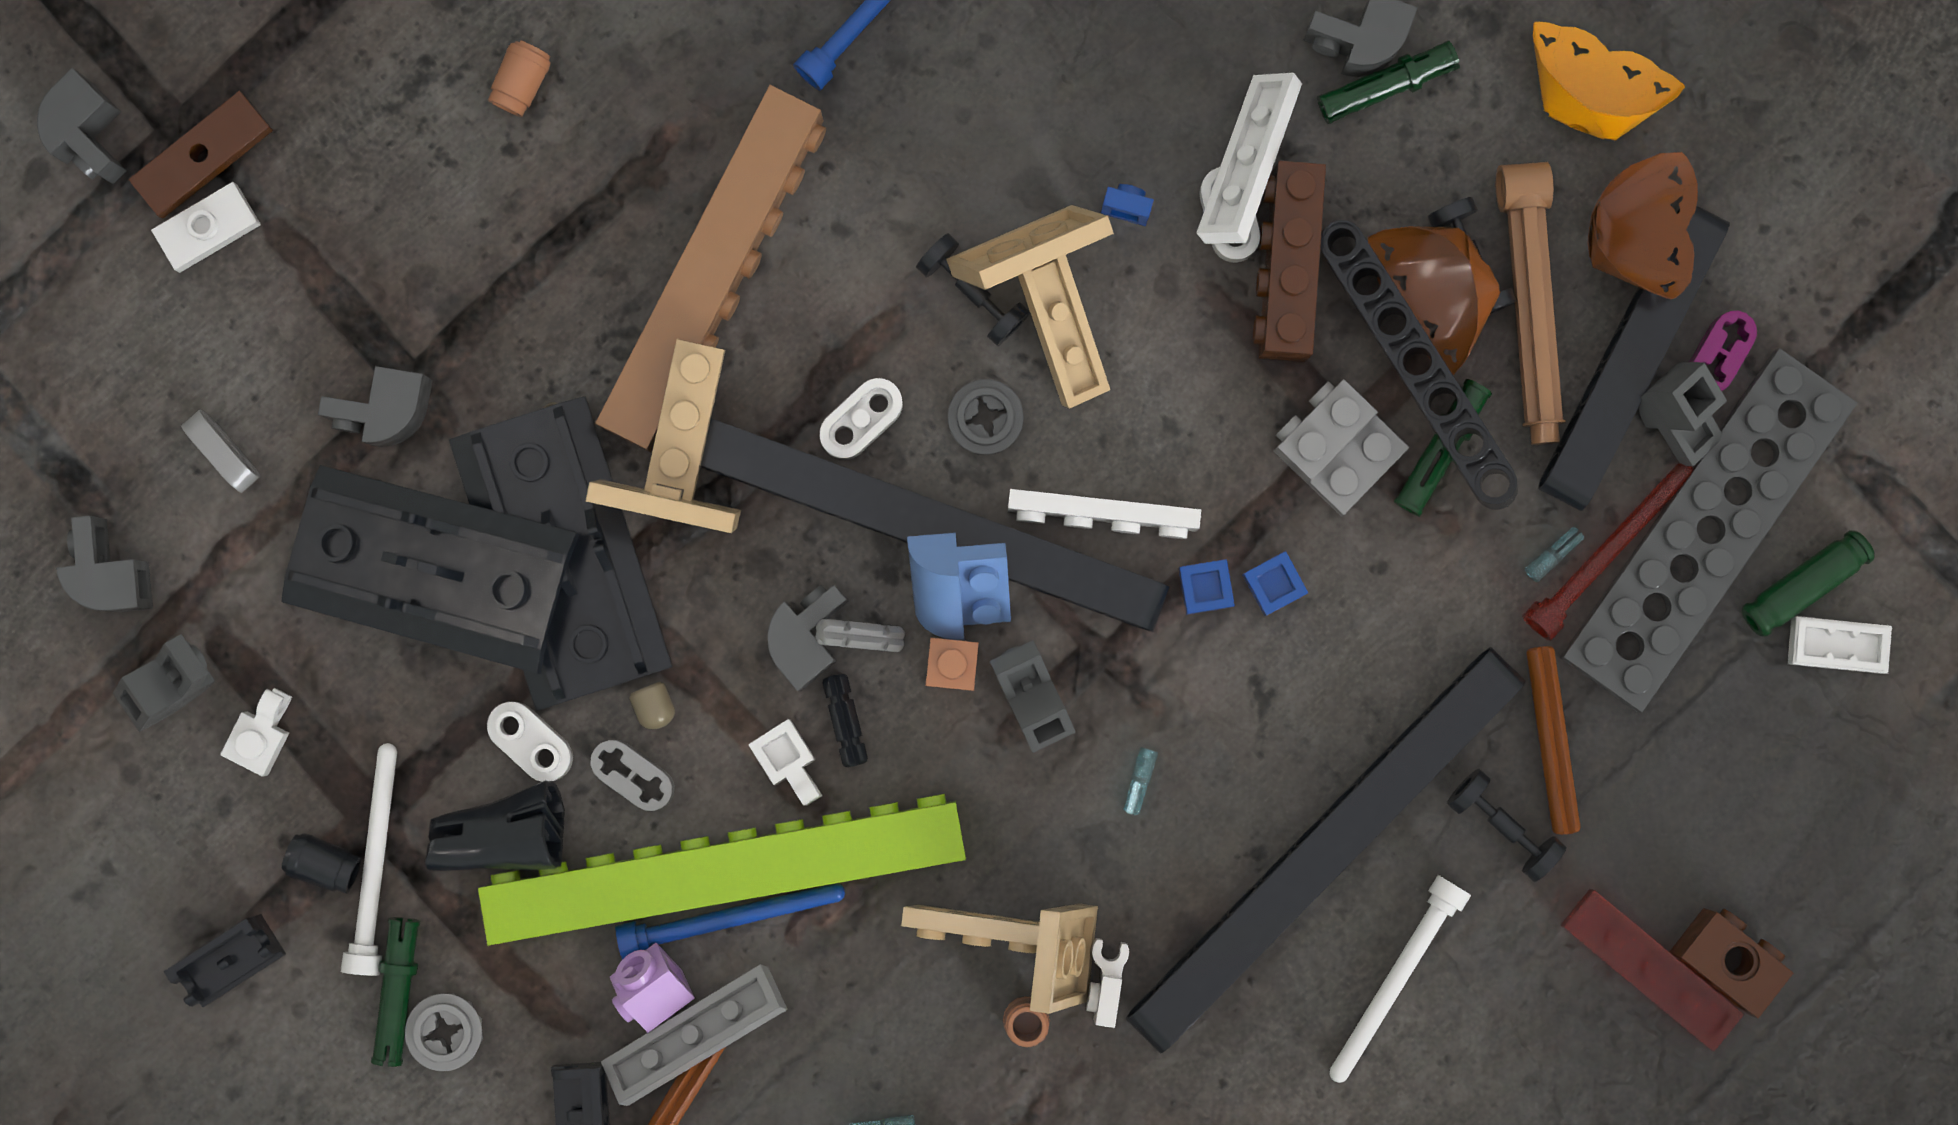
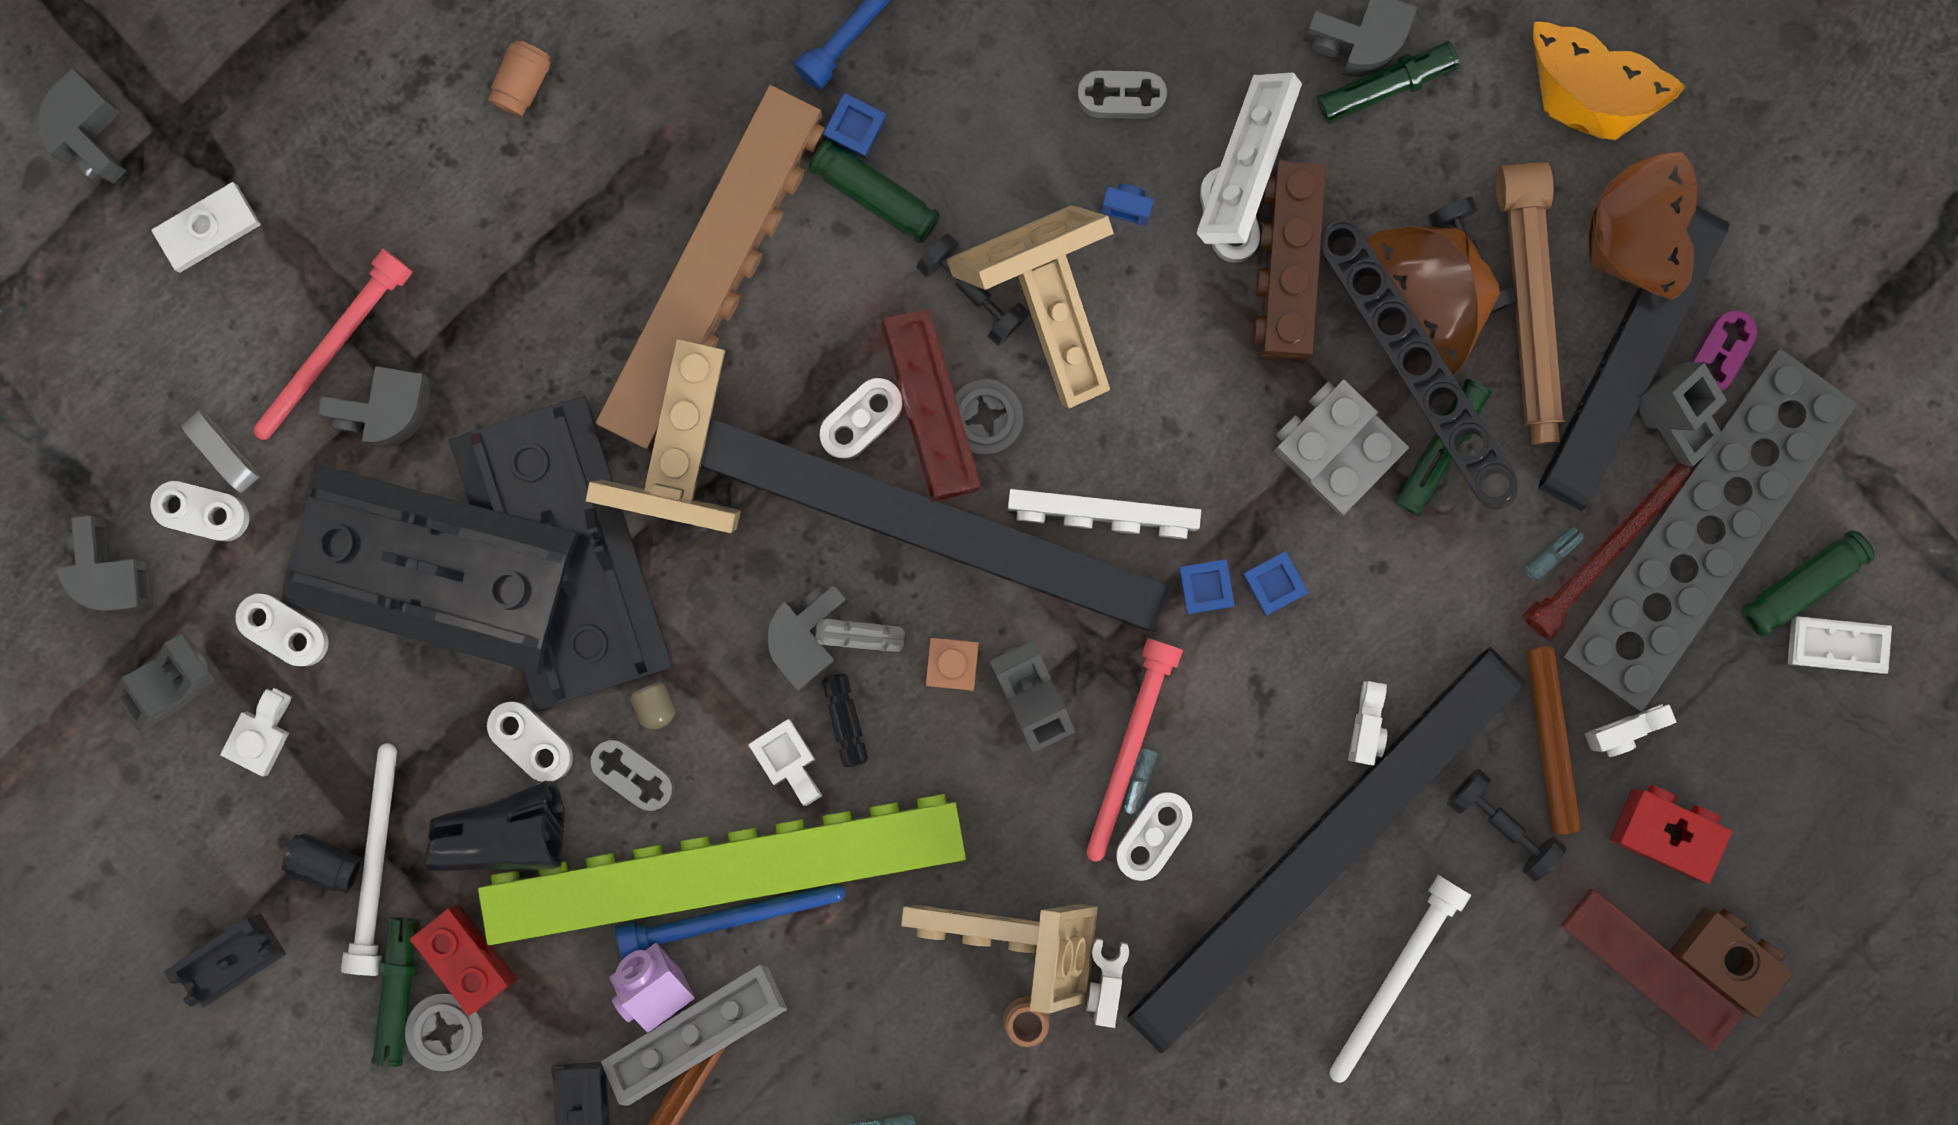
reddish brown tile [128,90,273,219] -> none
medium blue brick [907,533,1011,640] -> none
none -> white plate [150,481,249,542]
none -> white plate [236,594,329,666]
none -> coral piece [253,248,413,440]
none -> red brick [410,904,518,1016]
none -> dark green axle [808,140,940,243]
none -> blue plate [823,93,887,159]
none -> clear red plate [881,309,981,502]
none -> light grey beam [1077,70,1167,119]
none -> coral piece [1086,638,1183,862]
none -> white plate [1116,792,1192,881]
none -> white plate [1348,681,1387,765]
none -> white plate [1584,704,1676,757]
none -> red brick [1609,785,1733,884]

